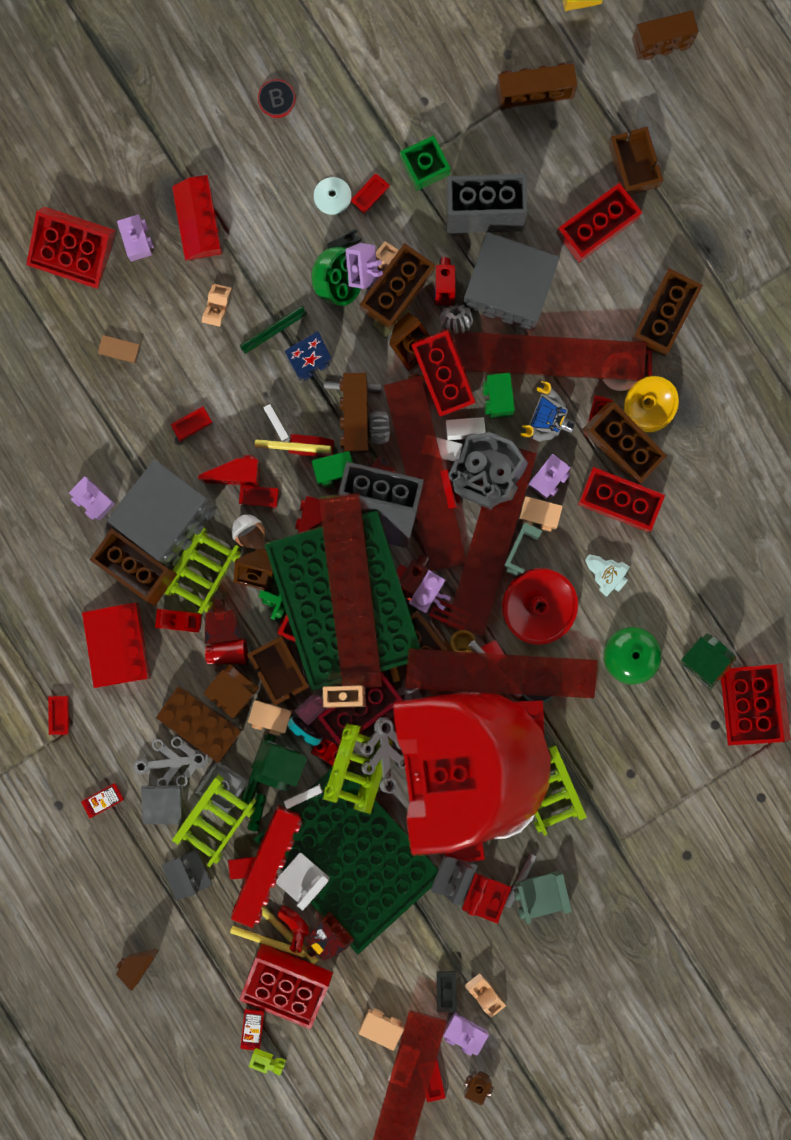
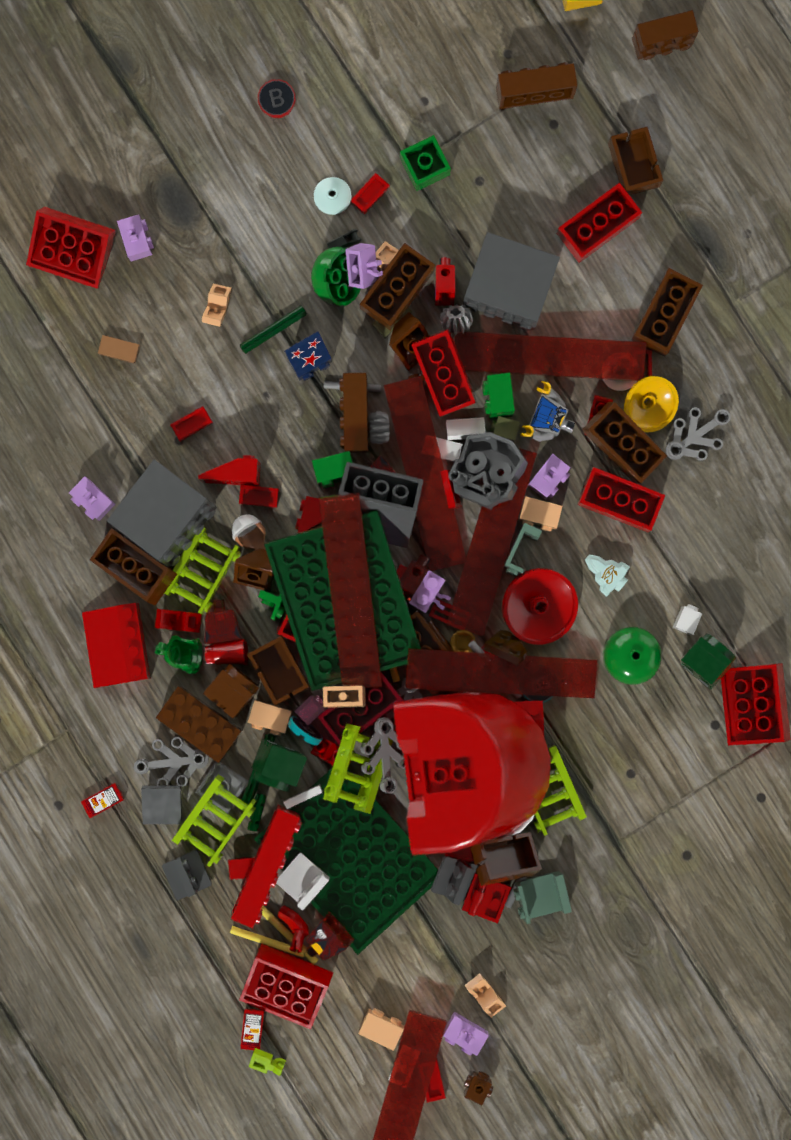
red tile [48,696,69,735] -> none
reddish brown slope [116,949,159,991] -> none
red slope [172,175,222,261] -> none
light yellow bar [255,440,332,454] -> none
white tile [263,404,290,442] -> none
red slope [288,434,334,458] -> none
pearl dark grey plate [436,971,457,1012] -> none
dark grey brick [446,174,528,233] -> none
none -> green helmet [155,635,203,674]
none -> reddish brown piece [470,832,542,886]
none -> dark brown plate [483,630,527,665]
none -> olive brick [490,416,520,442]
none -> light grey plant [665,407,731,461]
none -> white brick [673,604,702,635]

